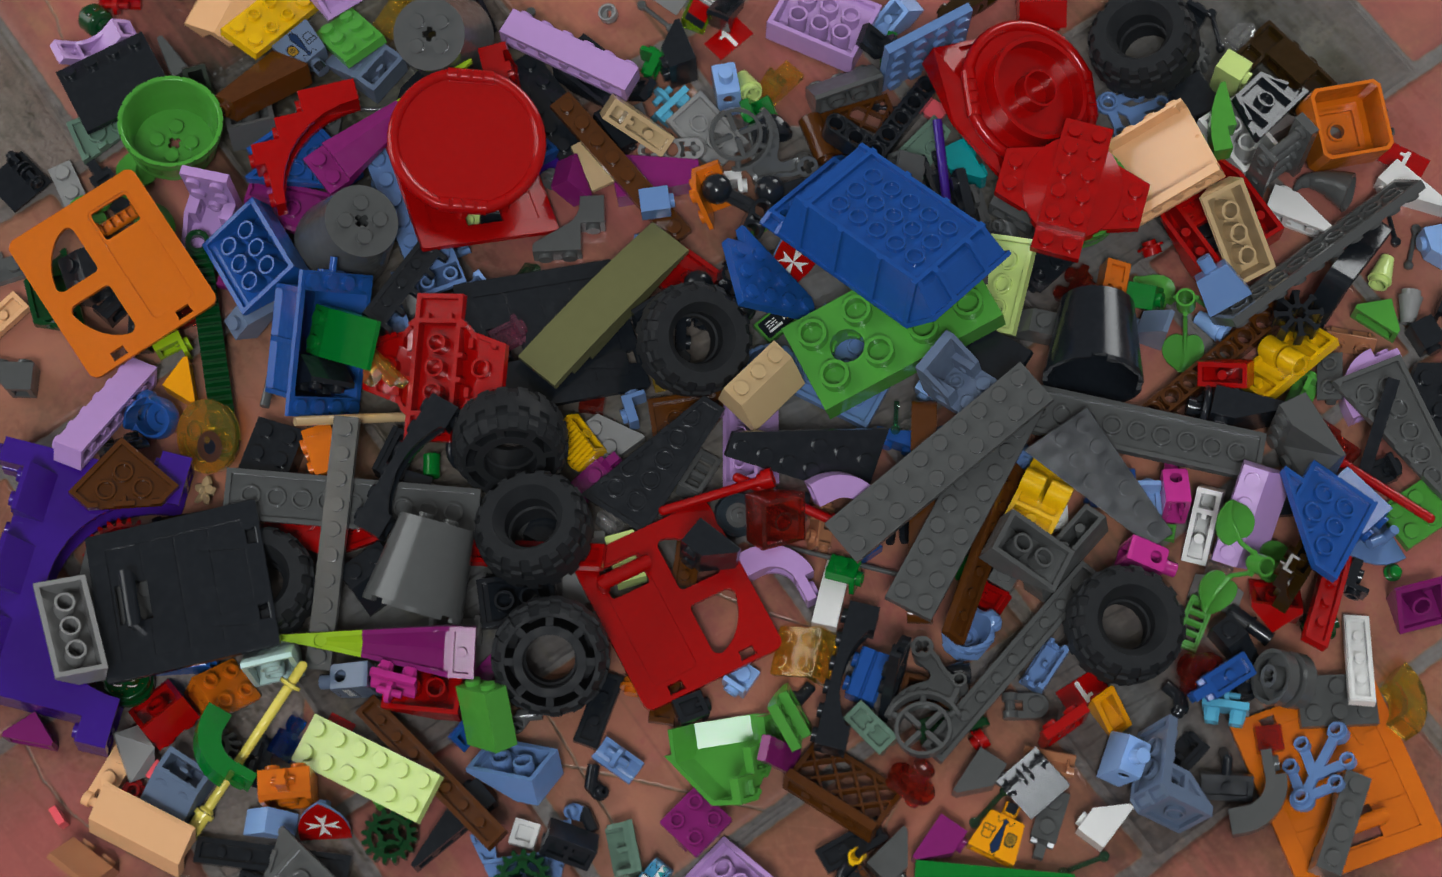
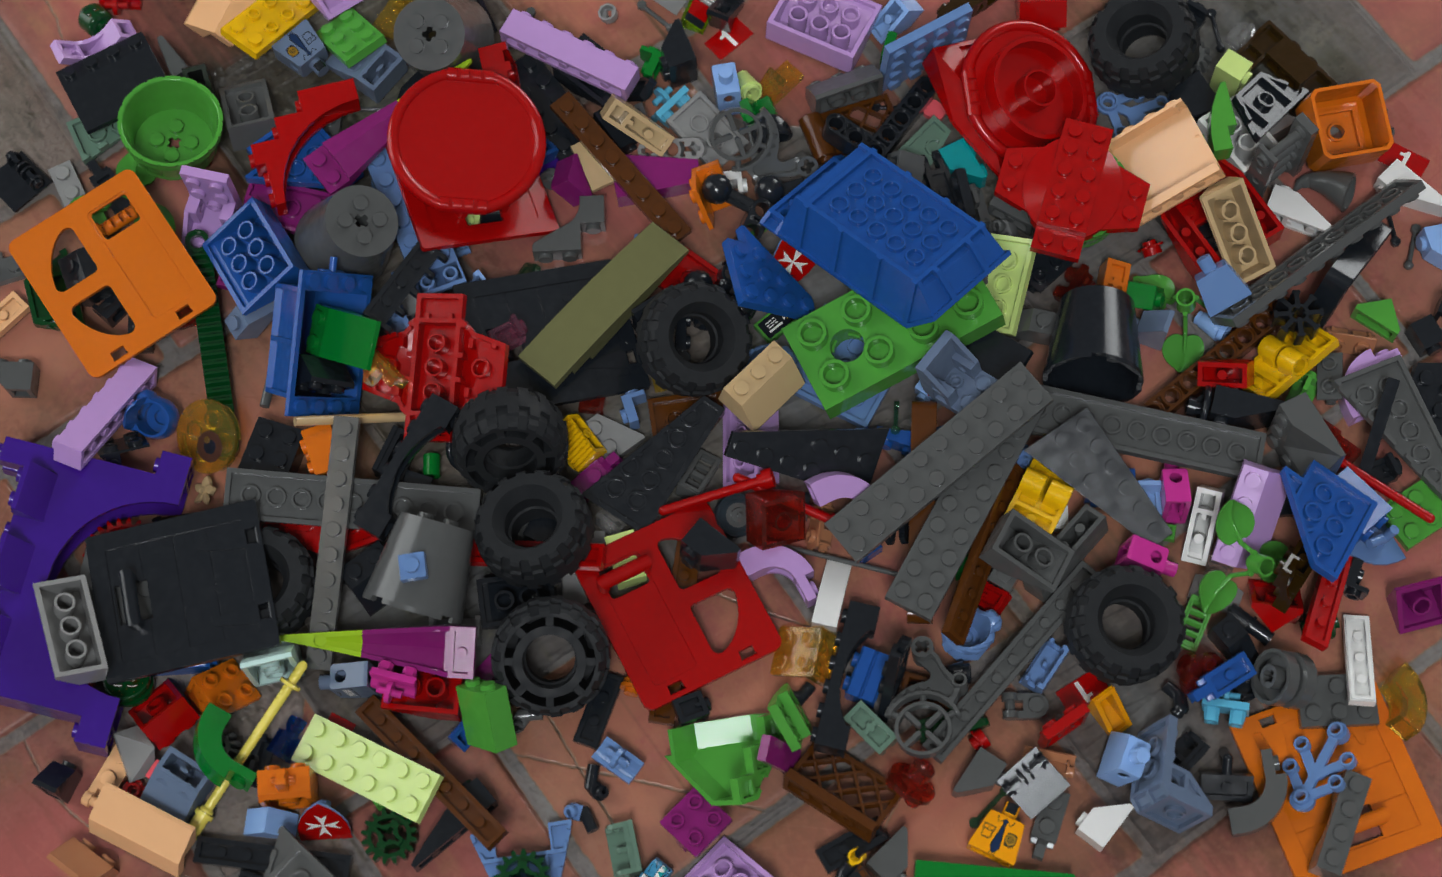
magenta slope [2,712,59,752] -> none
coral piece [48,805,70,829] -> none
reddish brown plate [68,437,179,511] -> none
lime bracket [152,331,193,360] -> none
light orange slope [162,356,200,410] -> none
reddish brown slope [215,50,312,122] -> none
medium blue slope [466,741,564,806] -> none
white plate [508,817,542,851] -> none
black hinge [539,817,599,871] -> none
medium blue brick [638,185,675,220] -> none
light blue bracket [722,664,761,699] -> none
green bracket [825,554,865,595] -> none
black bracket [856,23,898,60] -> none
magenta slope [911,813,968,864] -> none
dark purple bar [933,119,952,203] -> none
clear green hinge [1058,851,1110,874] -> none
clear red plate [1253,724,1285,754] -> none
yellowish green cone [1367,254,1394,291] -> none
green piece [1383,564,1402,582] -> none
light grey cone [1398,288,1423,326] -> none
none -> black slope [32,760,82,804]
none -> medium blue plate [398,551,428,583]

